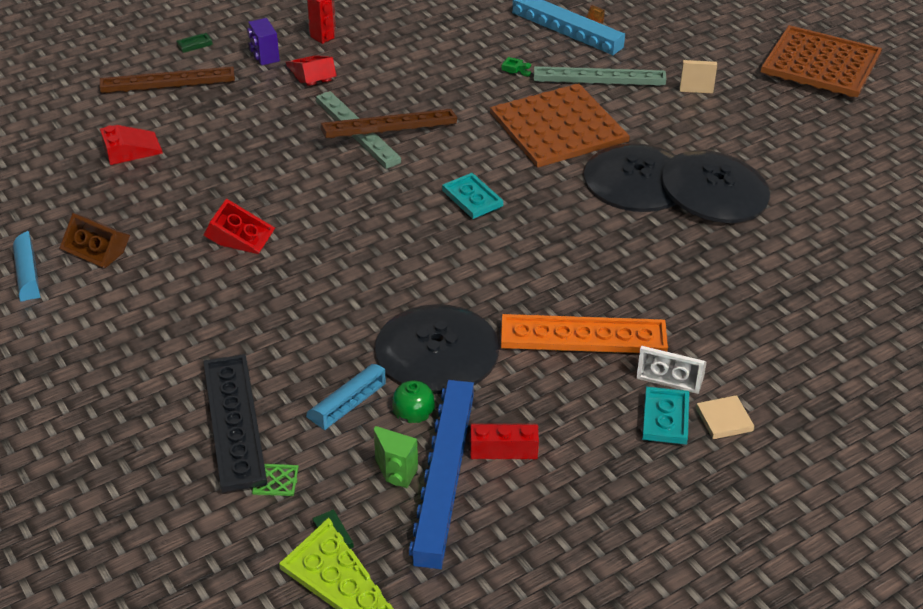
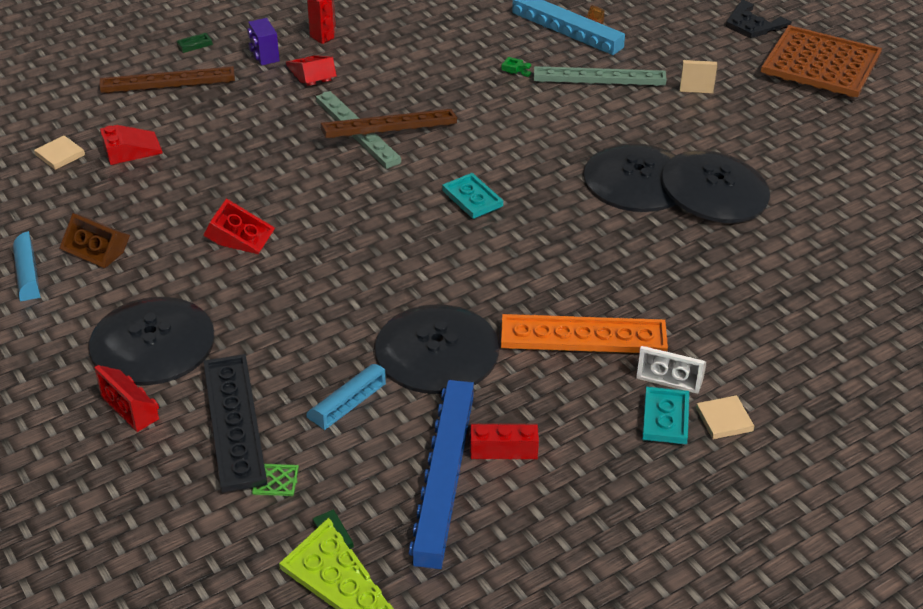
bright green slope [374,426,418,488] -> none
green cylinder [392,380,435,423] -> none
dark orange plate [490,83,630,168] -> none
none -> tan tile [34,136,85,170]
none -> black dish [89,297,215,386]
none -> red slope [94,365,159,432]
none -> black wing [726,0,792,38]

